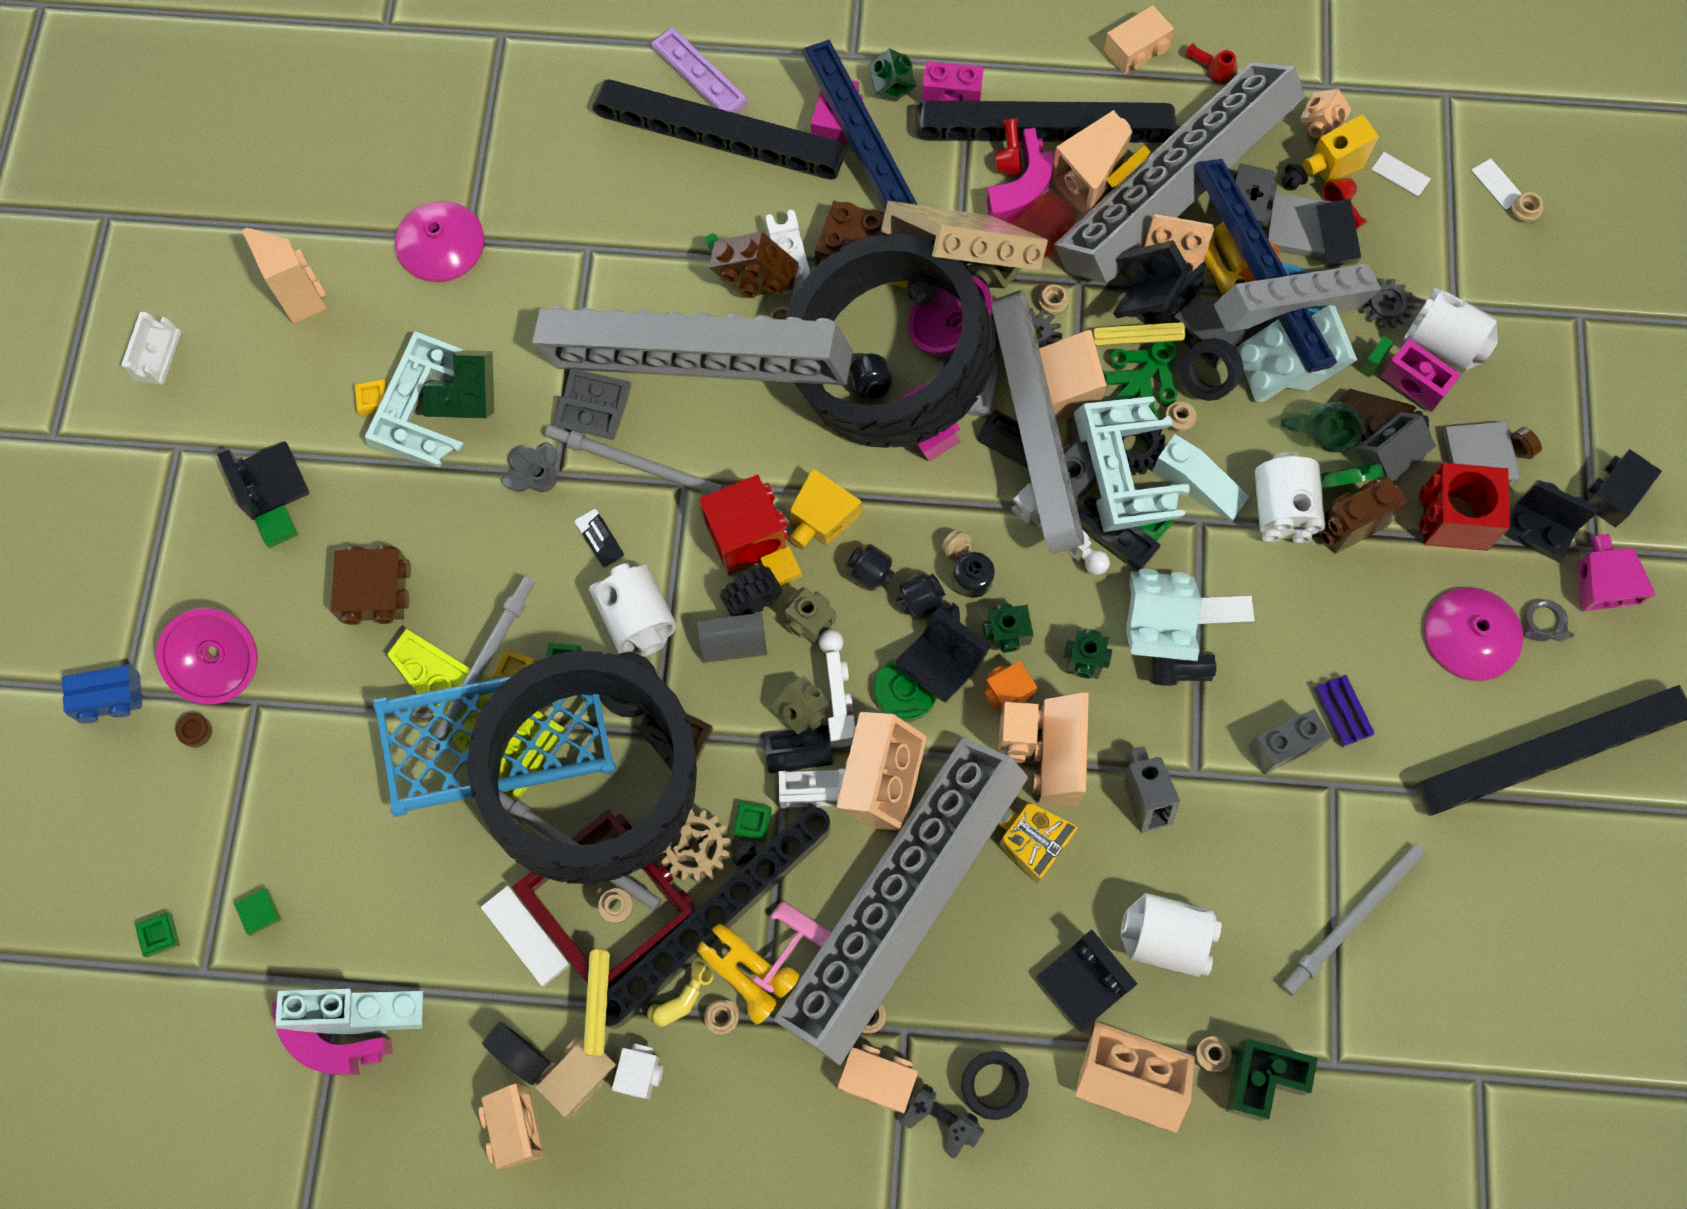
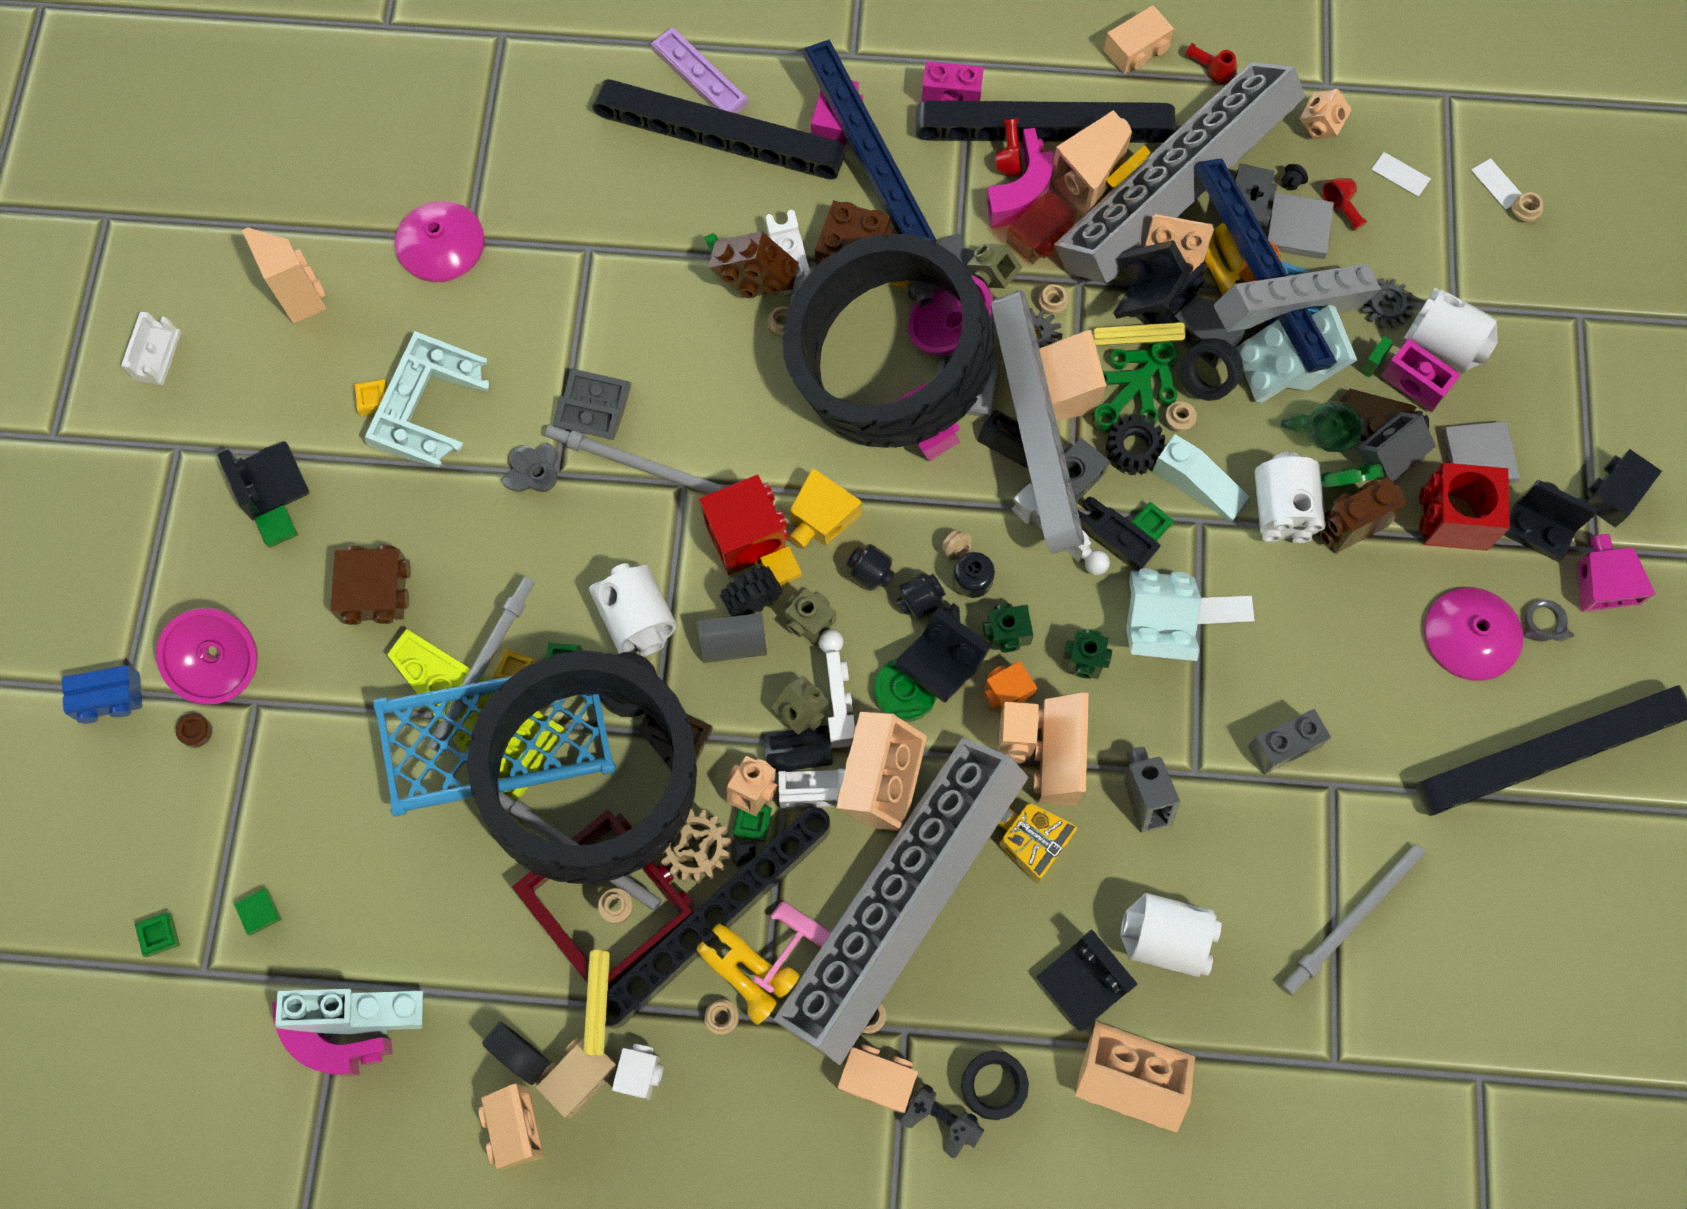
dark green brick [423,350,494,418] -> none
white tile [481,886,571,987] -> none
light grey brick [532,306,853,385] -> none
sticker [575,509,624,567] -> none
light yellow arm [647,961,713,1027] -> none
black head [848,353,892,400] -> none
dark green brick [869,48,916,102] -> none
tan panel [881,201,1048,271] -> none
light aqua wedge [1074,396,1190,532] -> none
black piece [1148,651,1217,686] -> none
tan plate [1196,1036,1232,1072] -> none
dark green brick [1226,1039,1318,1121] -> none
yellow torso [1302,114,1379,182] -> none
dark purple tile [1314,675,1375,748] -> none
black hinge [1316,198,1361,268] -> none
reddish brown tile [1511,427,1542,459] -> none
none -> light nougat brick [727,756,778,817]

